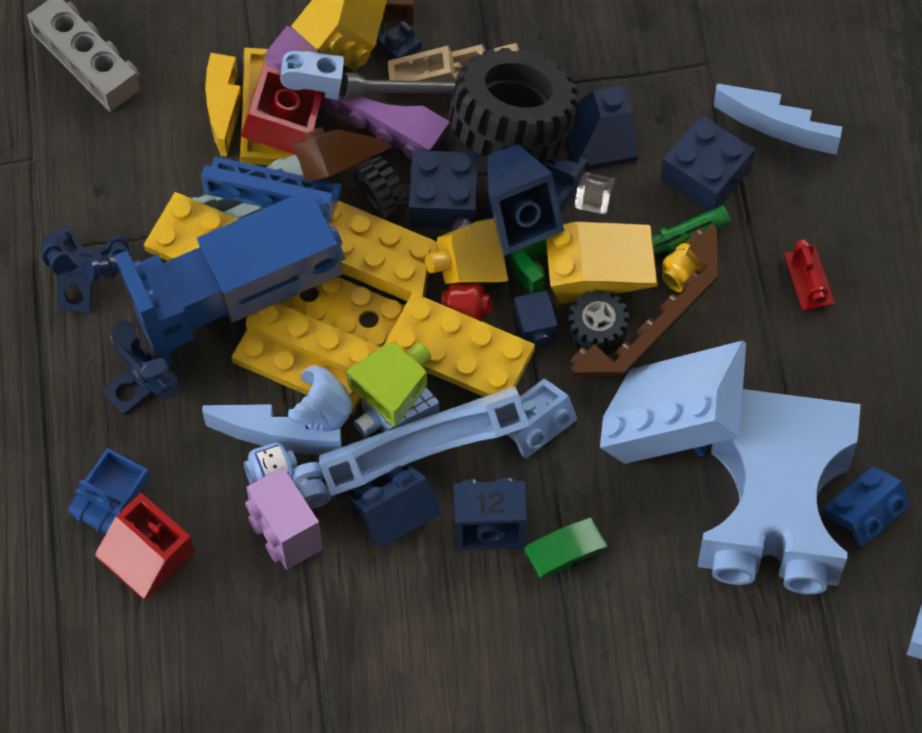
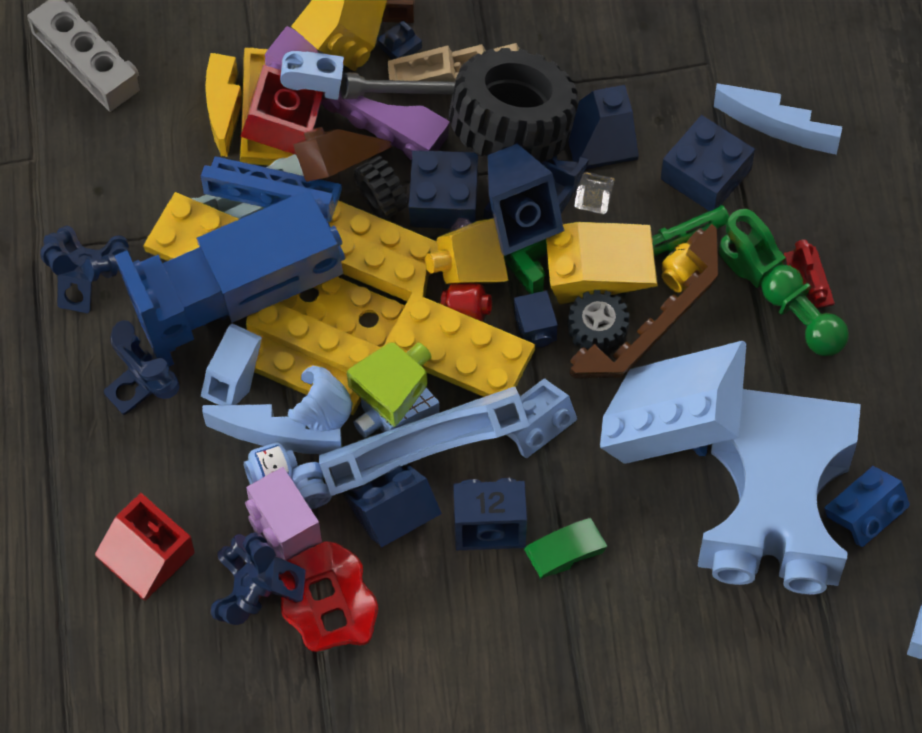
blue piece [68,448,150,534] -> none
none -> light blue slope [201,324,262,405]
none -> dark blue piece [211,532,306,625]
none -> red piece [279,541,378,651]
none -> green piece [719,209,849,356]

